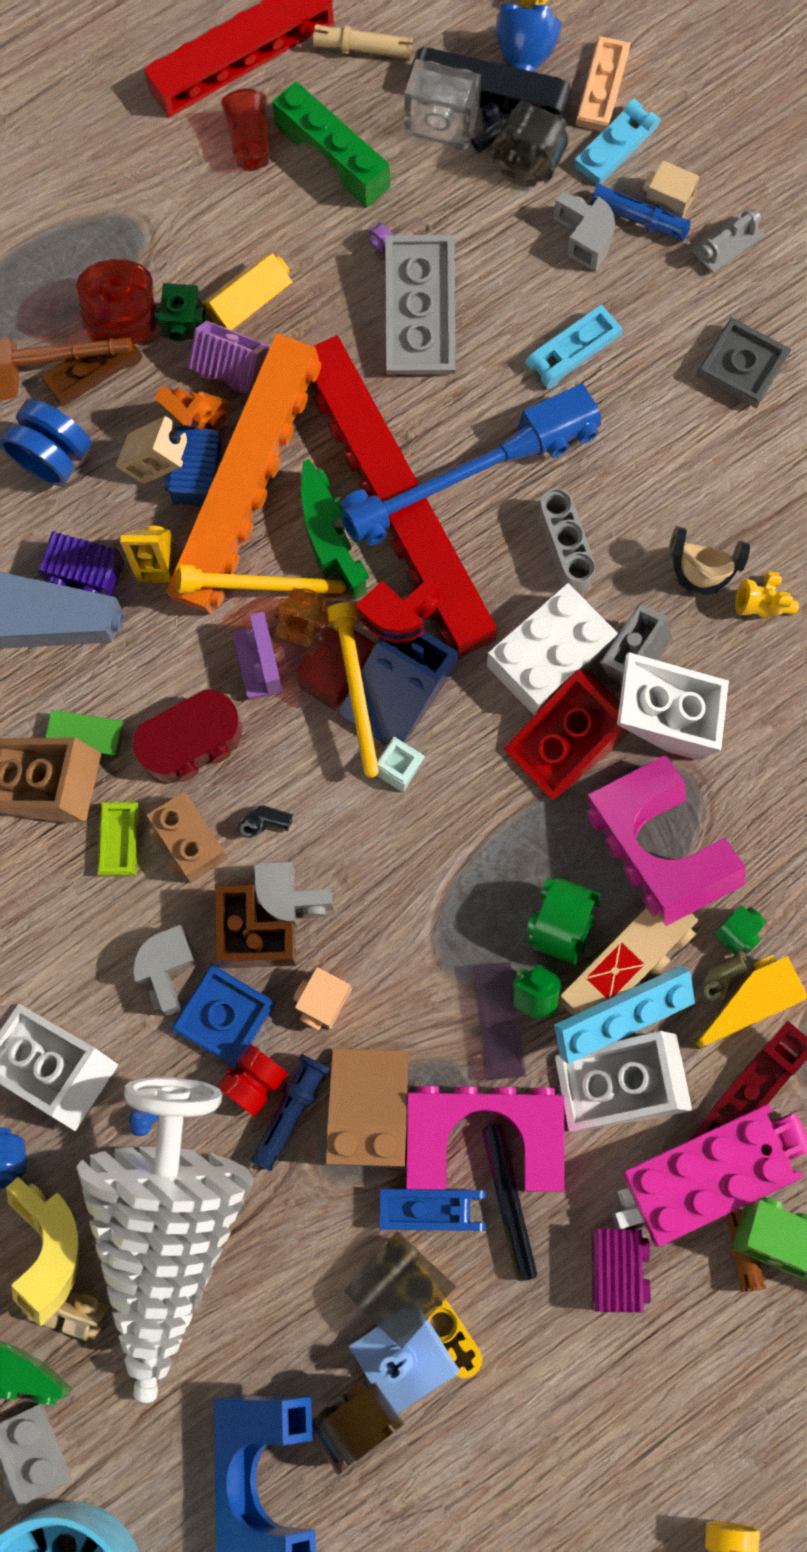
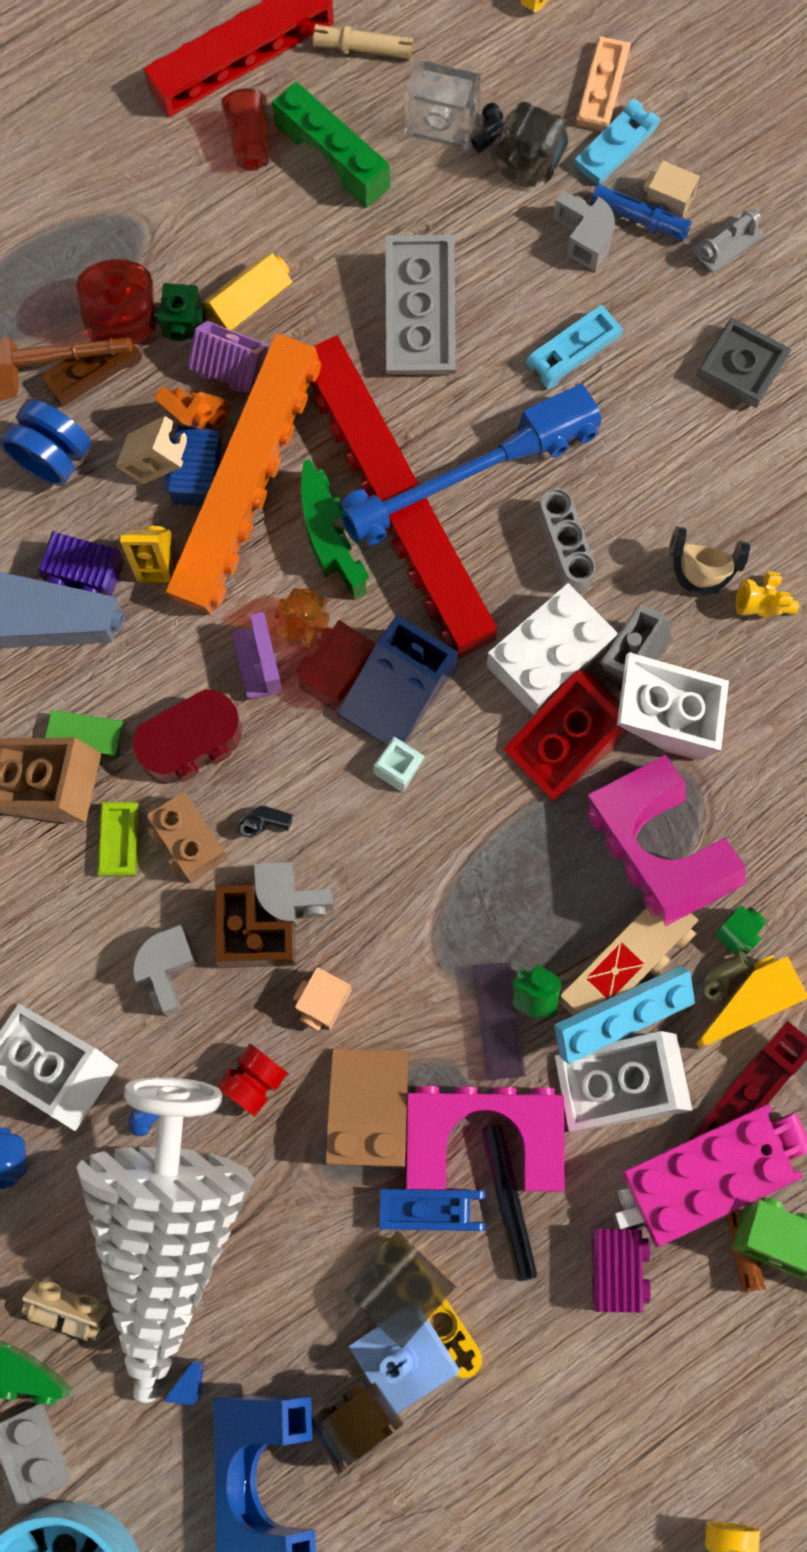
light yellow arch [6,1177,79,1327] -> none
blue tile [171,964,276,1069] -> none
yellow piece [176,564,347,594] -> none
dark blue pin [250,1053,331,1171] -> none
yellow piece [327,602,379,778] -> none
red brick [355,577,440,643] -> none
medium lavender plate [368,222,394,254] -> none
black beam [407,47,571,125] -> none
blue piece [496,3,562,72] -> none
green brick [526,877,601,965] -> none
none -> blue slope [164,1359,205,1405]

